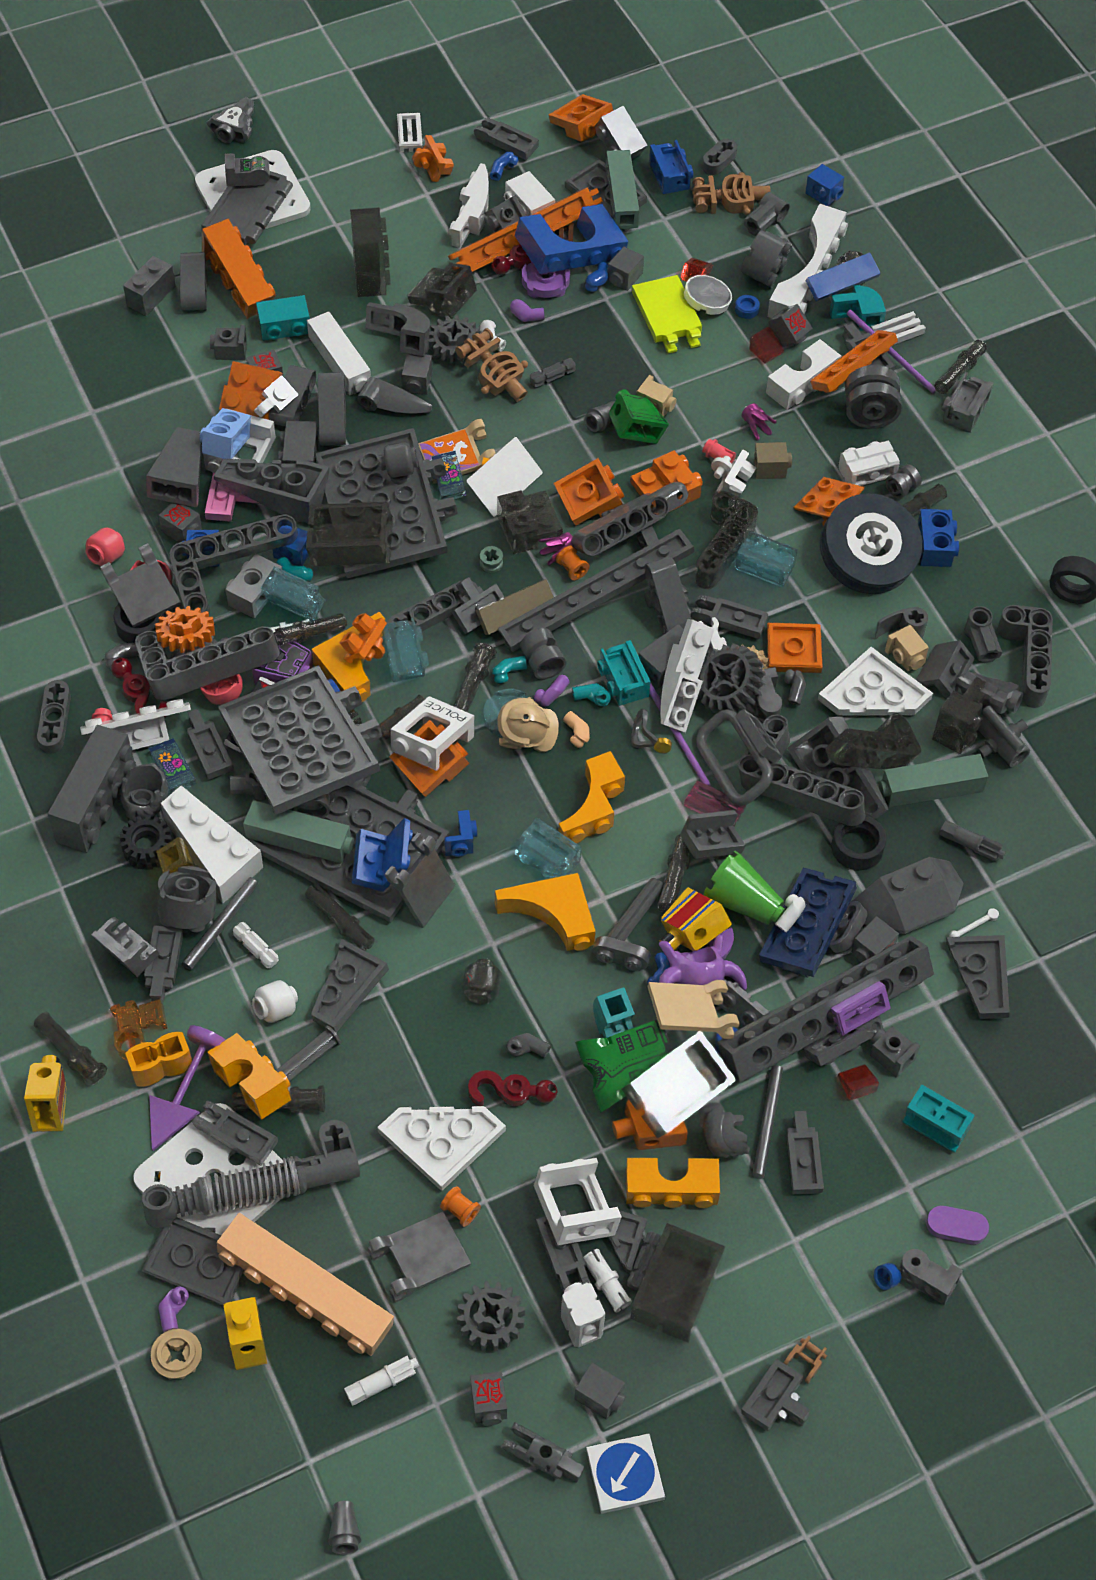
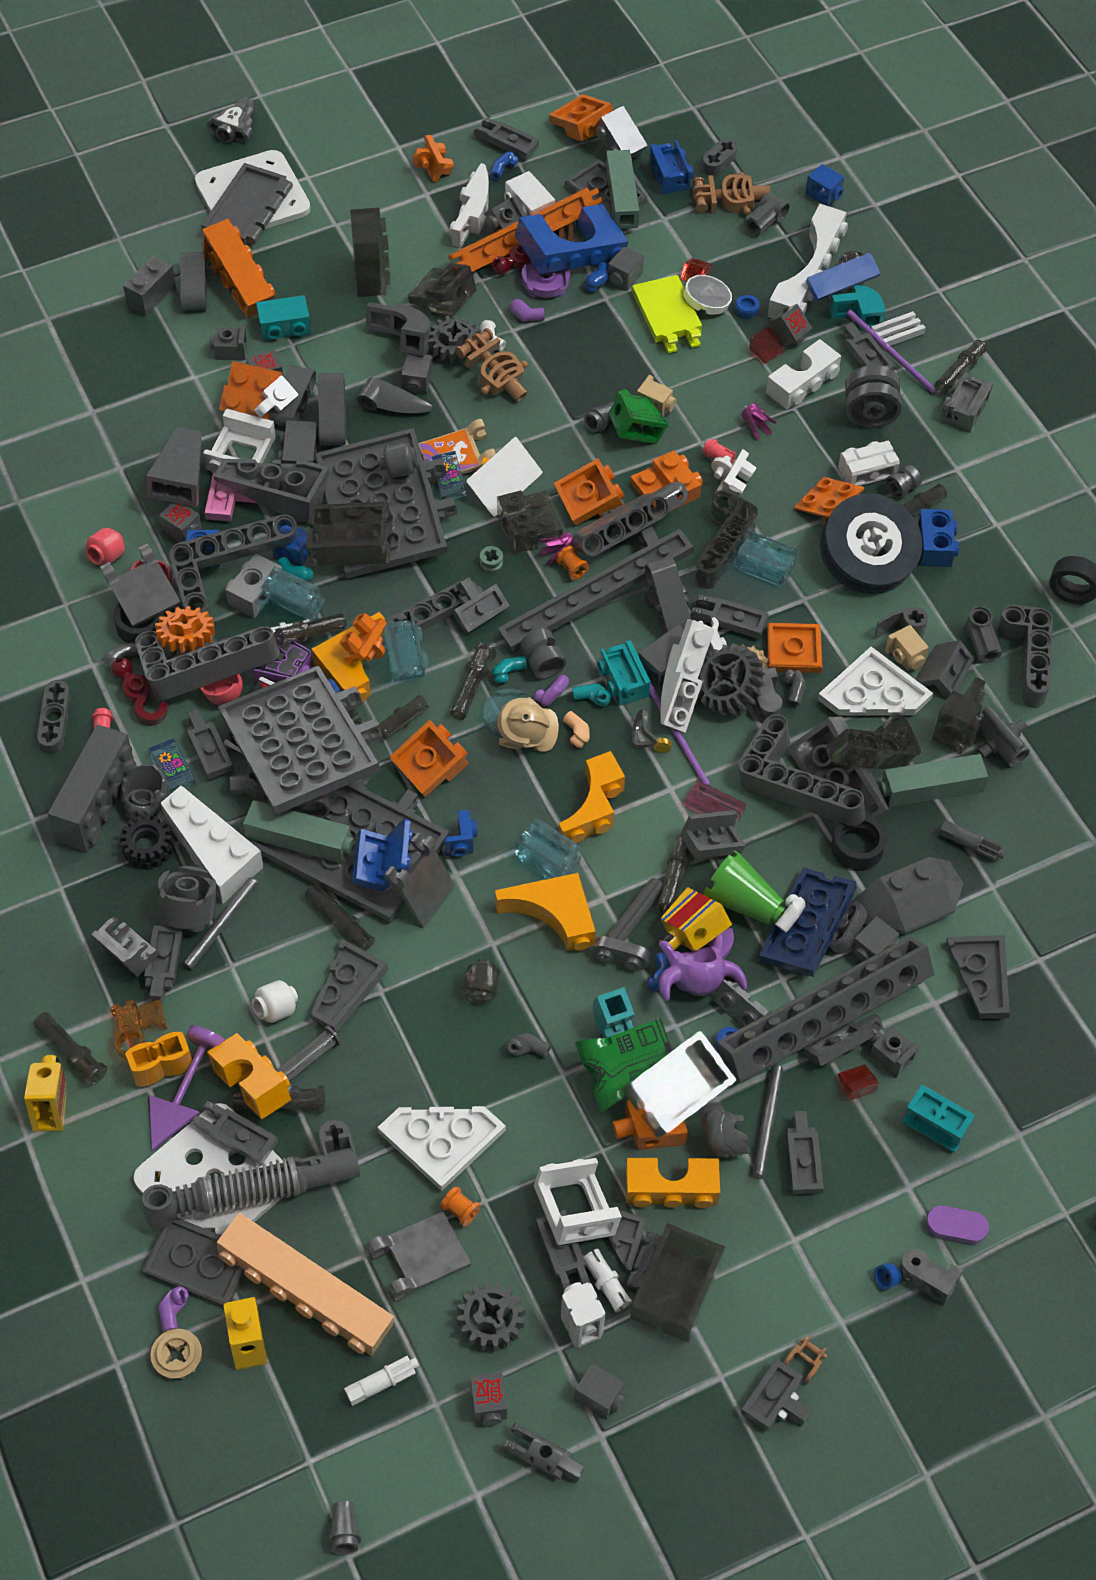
white bracket [80,699,191,750] -> none
clear yellow brick [156,837,194,874] -> none
light blue brick [199,408,251,459] -> none
flat silver leg [225,154,270,187] -> none
white axle [233,922,279,969] -> none
white brick [307,312,371,396] -> none
white window [391,696,474,771] -> none
white tile [397,113,423,152] -> none
dark red piece [468,1070,558,1106] -> none
dark tan tile [476,579,554,635] -> none
dark grey axle [530,358,576,388] -> none
tile [586,1434,665,1514] -> none
tan flag [647,980,739,1039] -> none
dark grey bar [696,709,782,806] -> none
dark grey brick [741,230,793,288] -> none
dark tan brick [753,442,792,479] -> none
orange plate [810,330,898,393] -> none
medium lavender tile [831,981,891,1036] -> none
white hinge [949,909,999,937] -> none
flat silver rock [956,672,1023,714] -> none

